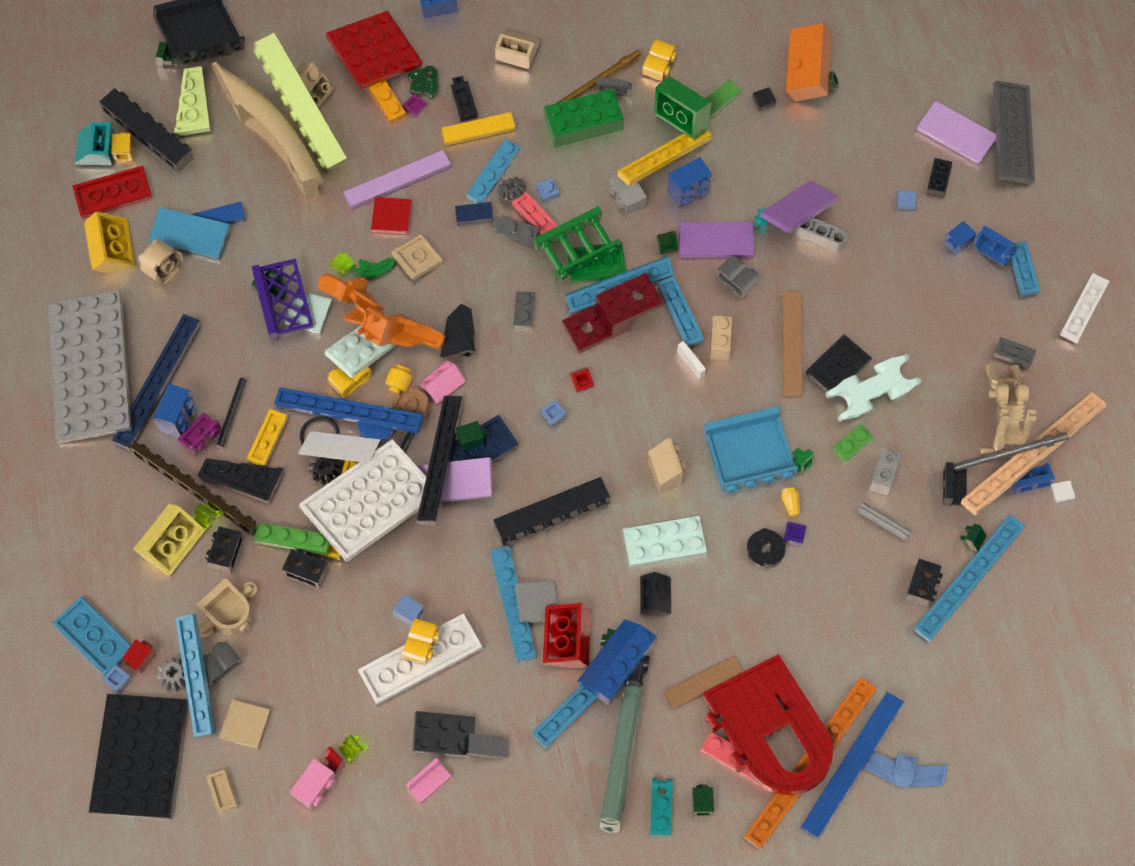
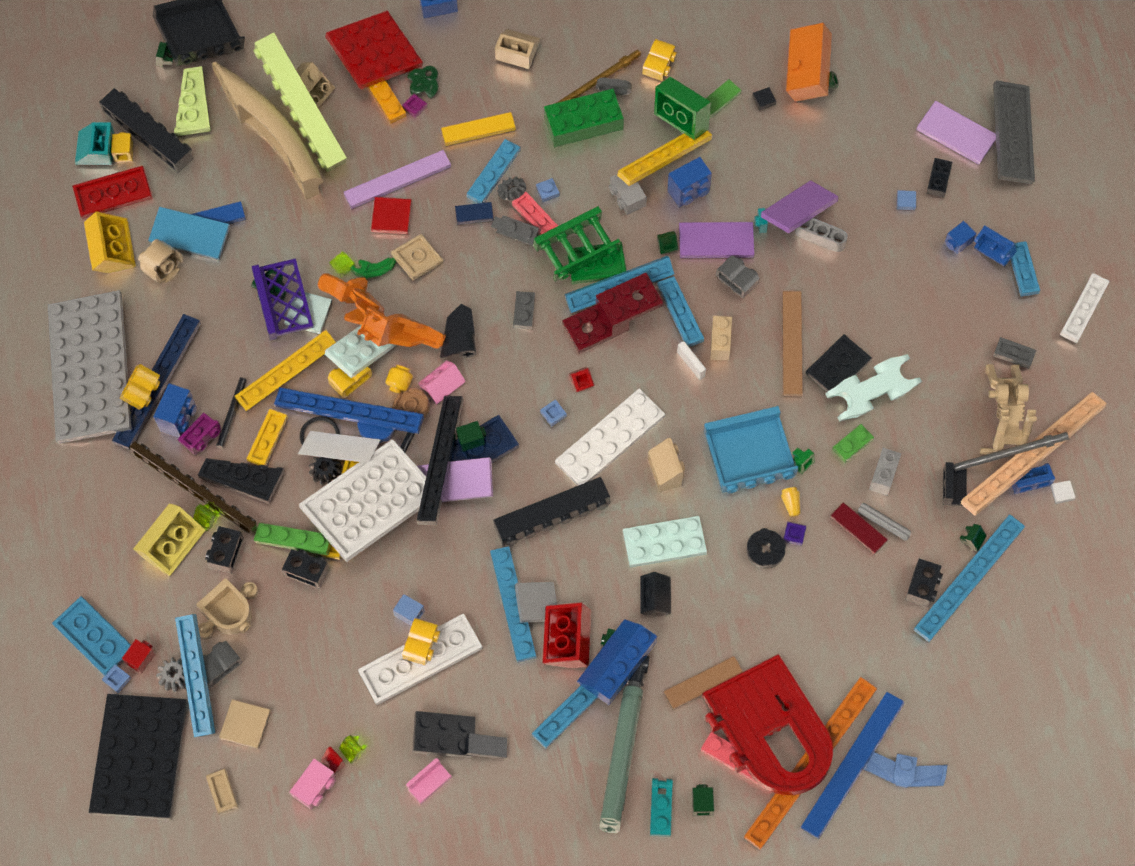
black hinge [450,75,478,122] -> none
none -> yellow brick [119,364,160,410]
none -> yellow plate [234,330,336,412]
none -> white plate [555,389,665,486]
none -> dark red tile [830,502,888,555]

